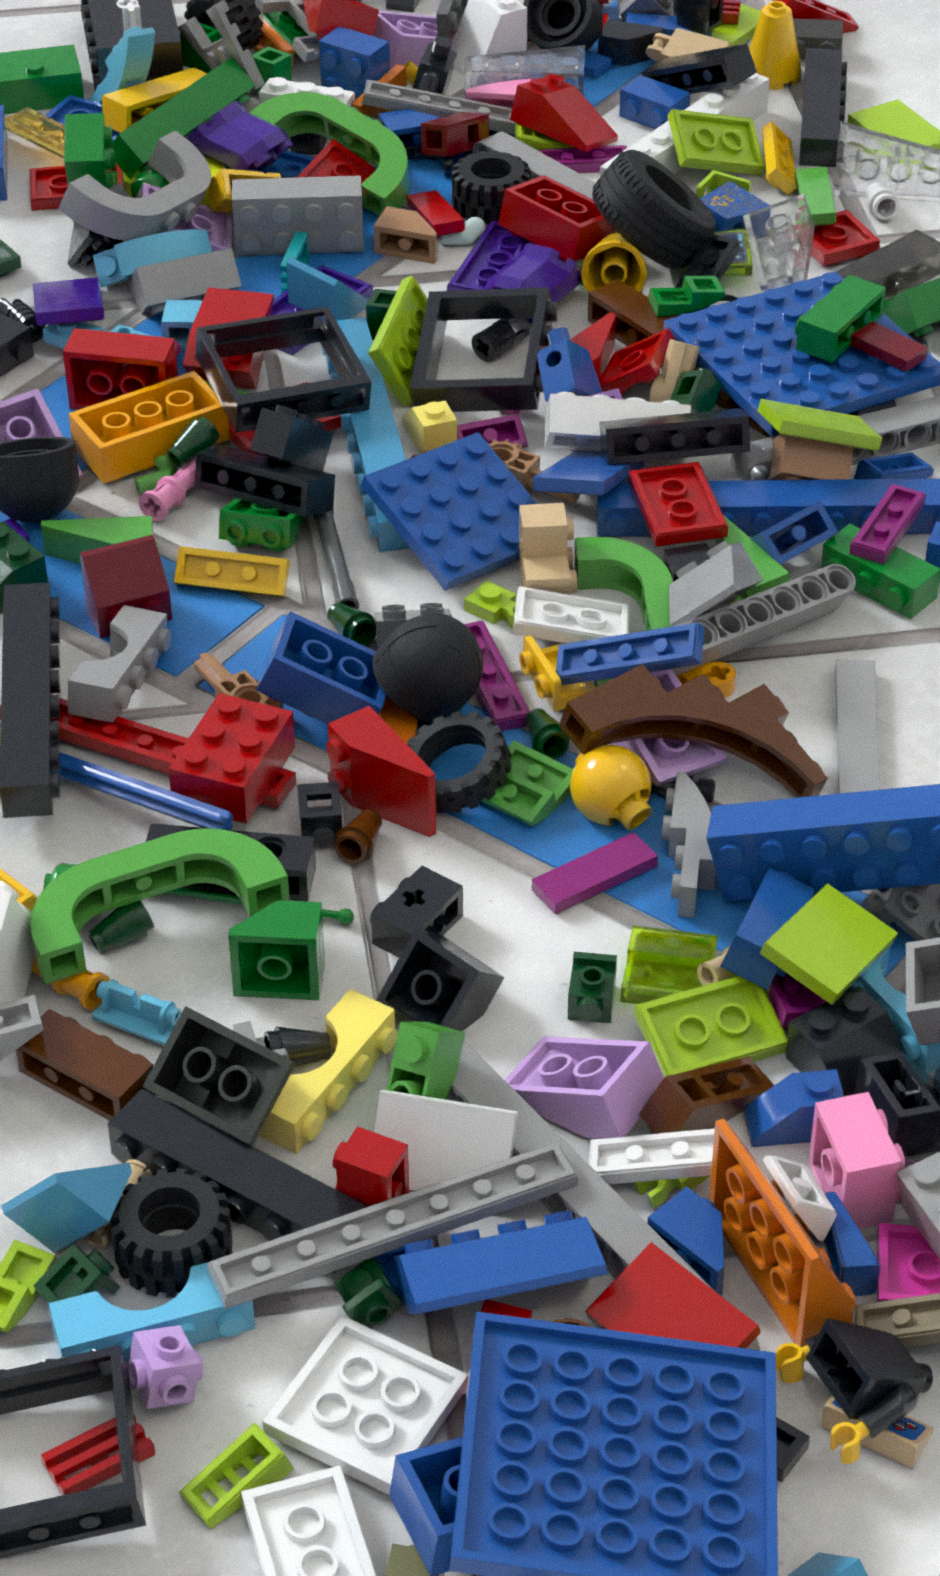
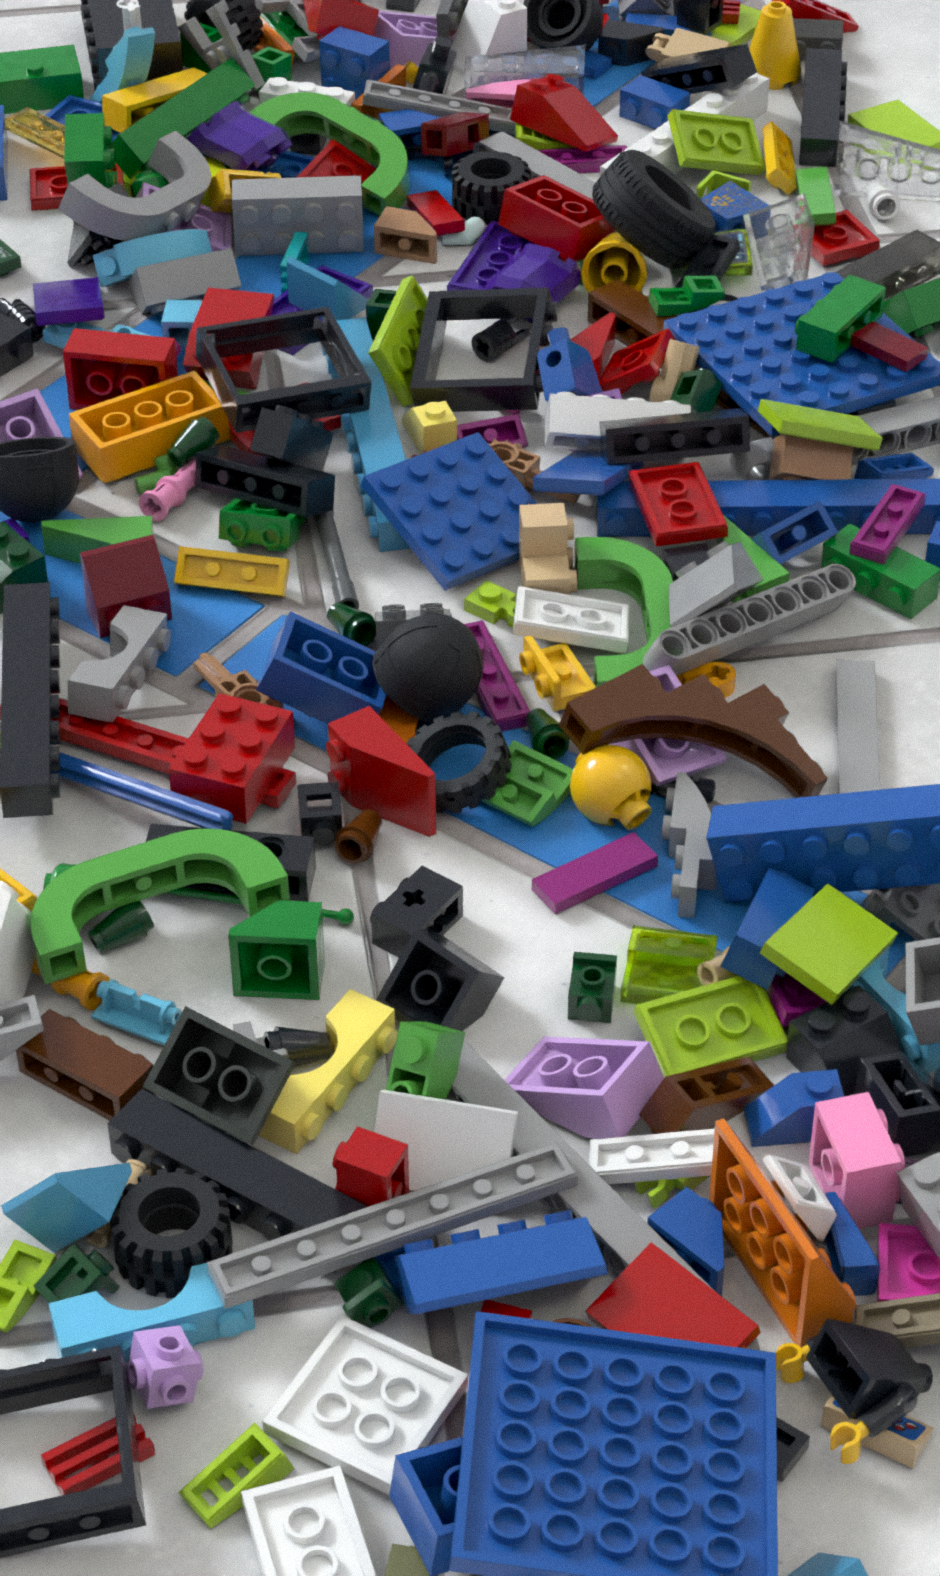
blue tile [556,622,704,685] -> none

